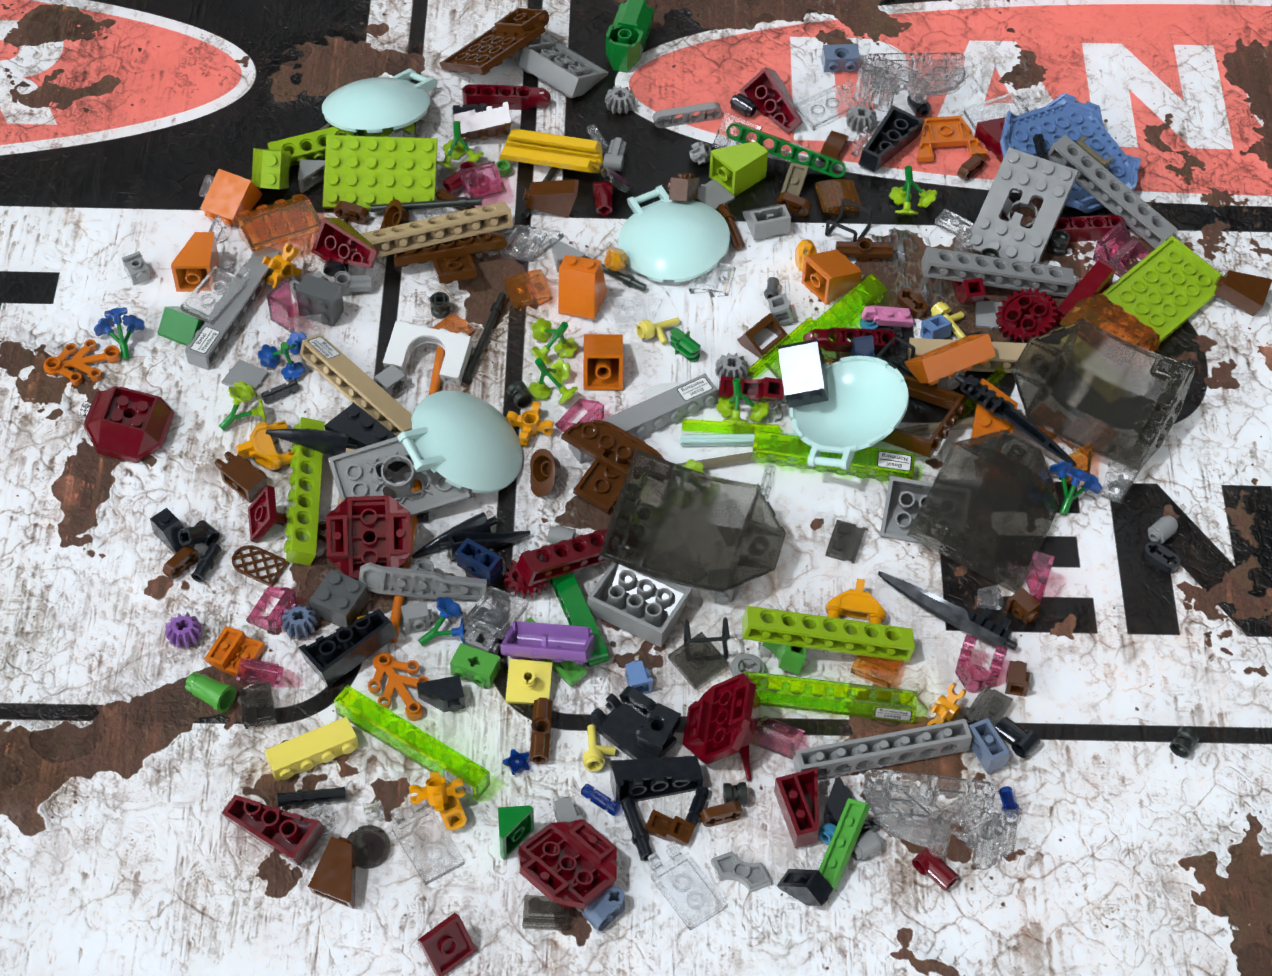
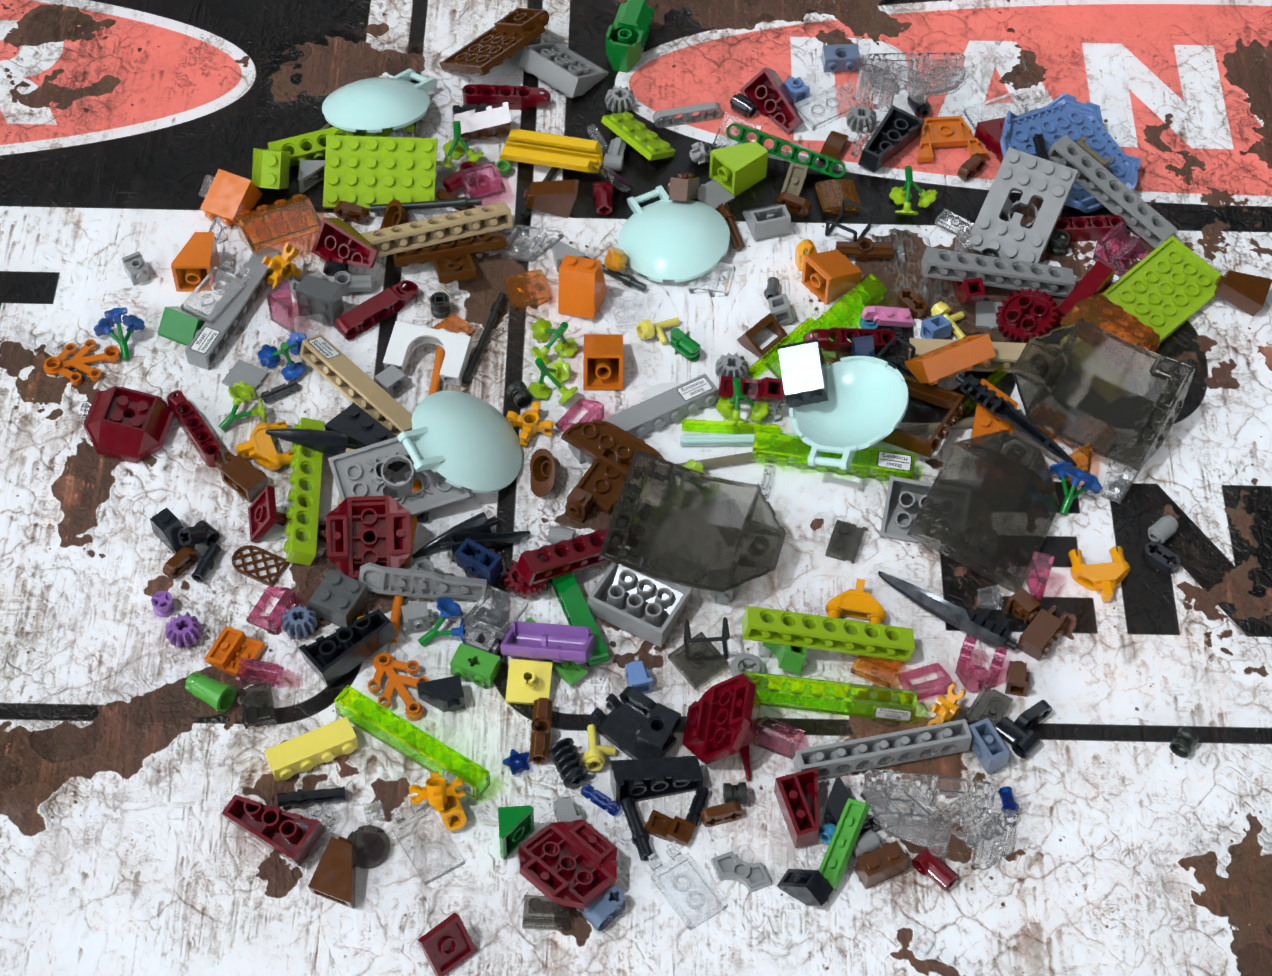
none -> medium lavender wheel [151,591,175,618]
none -> dark red piece [167,390,223,468]
none -> dark red piece [334,280,418,340]
none -> black piece [549,738,590,789]
none -> reddish brown brick [565,486,593,523]
none -> lime plate [601,112,676,161]
none -> medium blue brick [784,77,810,105]
none -> reddish brown brick [855,841,908,889]
none -> clear pink tile [898,663,953,705]
none -> black beam [1014,700,1052,730]
none -> reddish brown hinge [1017,605,1069,661]
none -> light orange connector [1068,546,1130,602]

